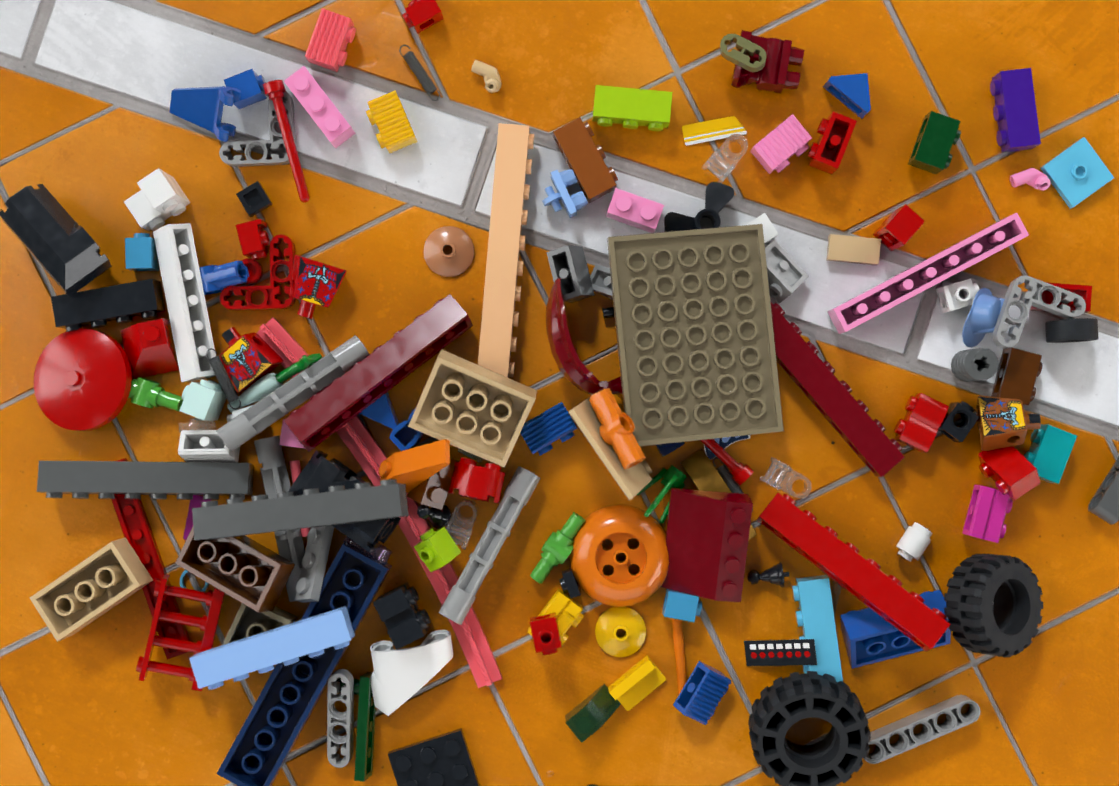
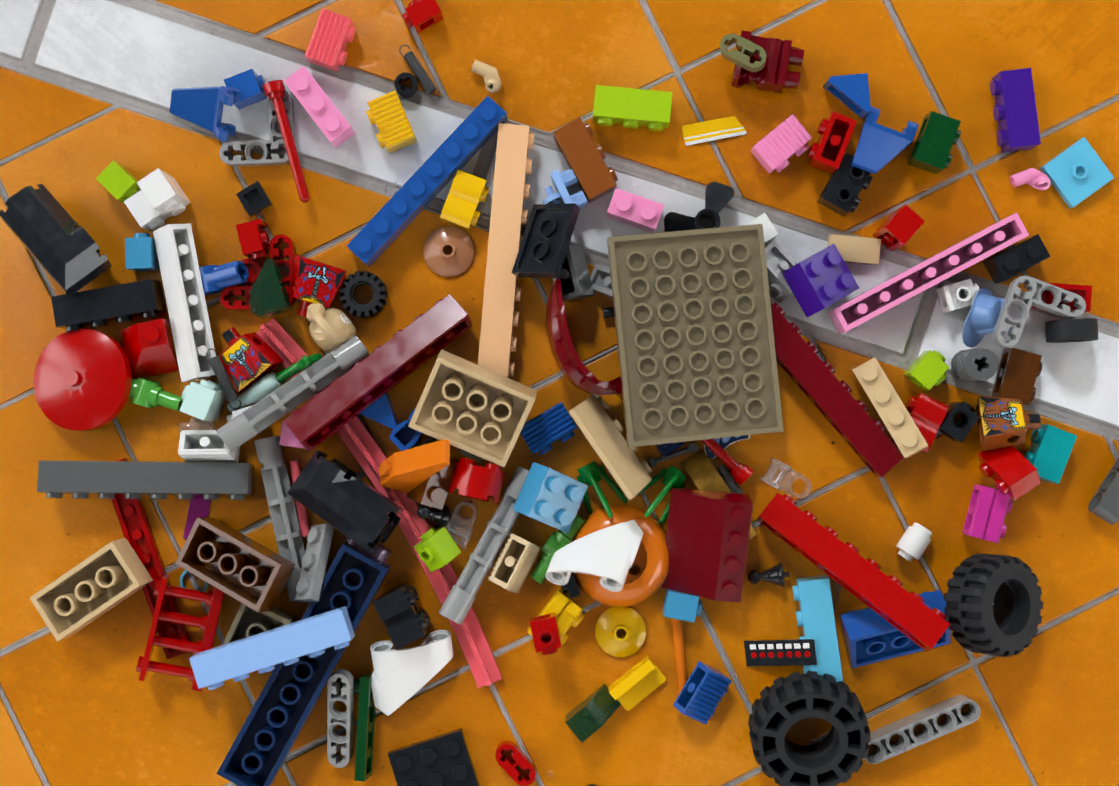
dark grey brick [192,479,408,540] -> none
orange piece [589,388,645,469] -> none
clear piece [702,134,748,184] -> none
none -> lime brick [96,160,141,203]
none -> clear green slope [249,258,292,319]
none -> tan piece [306,303,357,353]
none -> black tyre [339,271,388,318]
none -> blue brick [347,96,508,267]
none -> black bush [394,72,418,97]
none -> yellow brick [440,170,490,230]
none -> tan brick [488,534,541,594]
none -> red beam [495,741,536,786]
none -> black plate [511,203,580,278]
none -> dark azure brick [513,462,588,533]
none -> white panel [546,520,643,592]
none -> green plant [577,461,627,518]
none -> dark grey hinge [647,443,698,467]
none -> dark purple brick [782,244,859,317]
none -> black brick [817,153,873,216]
none -> blue flag [851,106,919,174]
none -> tan plate [853,357,929,459]
none -> lime brick [904,350,949,391]
none -> black brick [983,234,1051,284]

